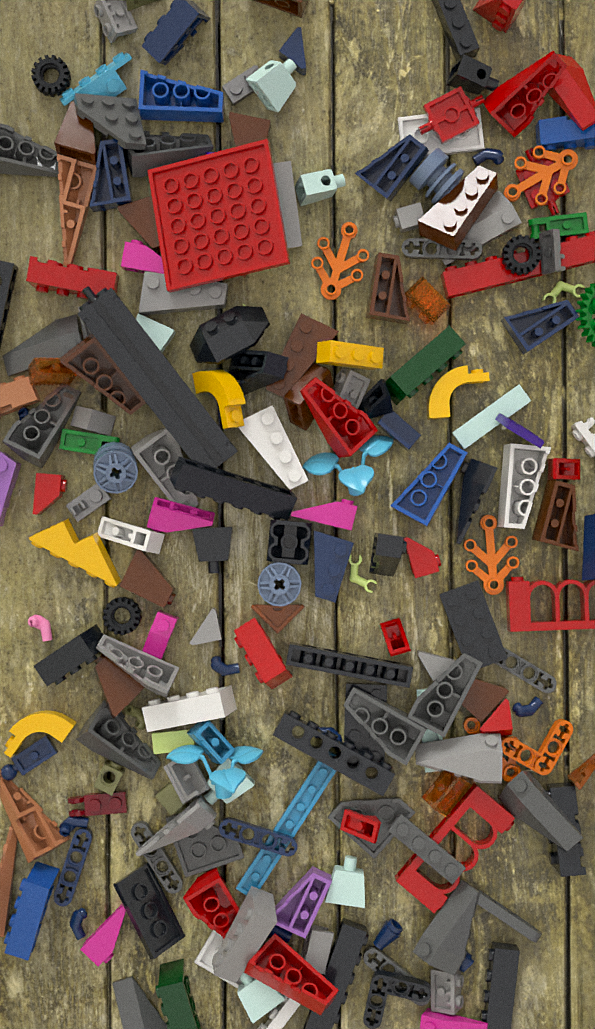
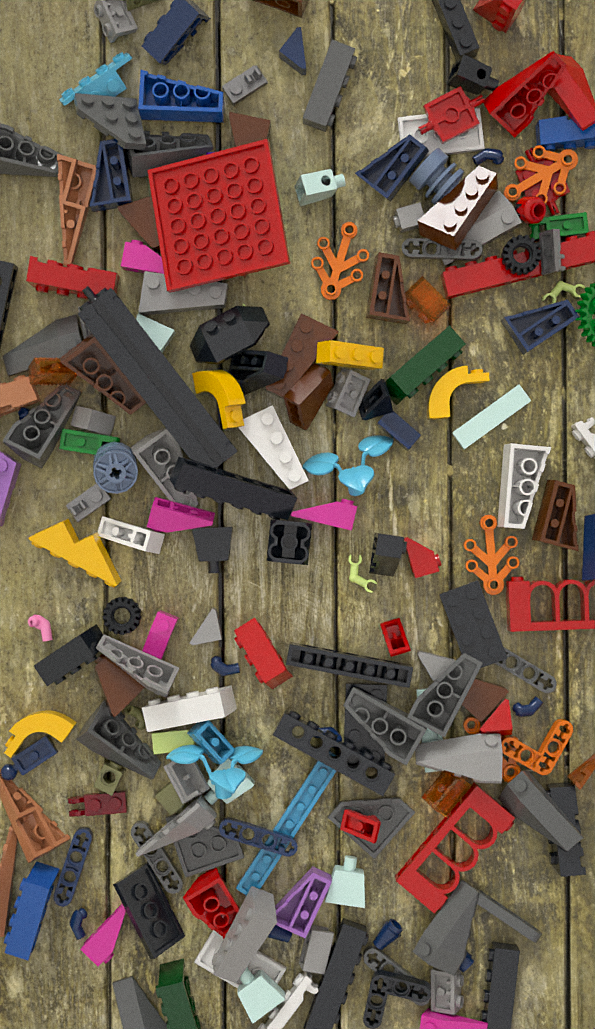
black tyre [31,55,71,97] -> none
red slope [33,473,67,515] -> none
slope [54,101,97,165] -> none
dark blue arm [59,816,89,837] -> none
reddish brown slope [119,549,176,608] -> none
red wedge [244,933,339,1015] -> none
light aqua torso [246,59,297,112] -> none
dark orange tile [251,604,305,634] -> none
sand blue wheel [257,562,302,607] -> none
light grey wedge [273,161,302,248] -> none
red wedge [300,377,378,458] -> none
dark blue wedge [314,530,354,602] -> none
dark grey plate [387,813,466,884] -> none
blue wedge [391,443,468,527] -> none
black wedge [454,459,498,545] -> none
dark purple tile [495,413,545,449] -> none
red slope [548,458,580,480] -> none
none -> dark grey brick [303,40,357,132]
none -> red head [515,196,546,224]

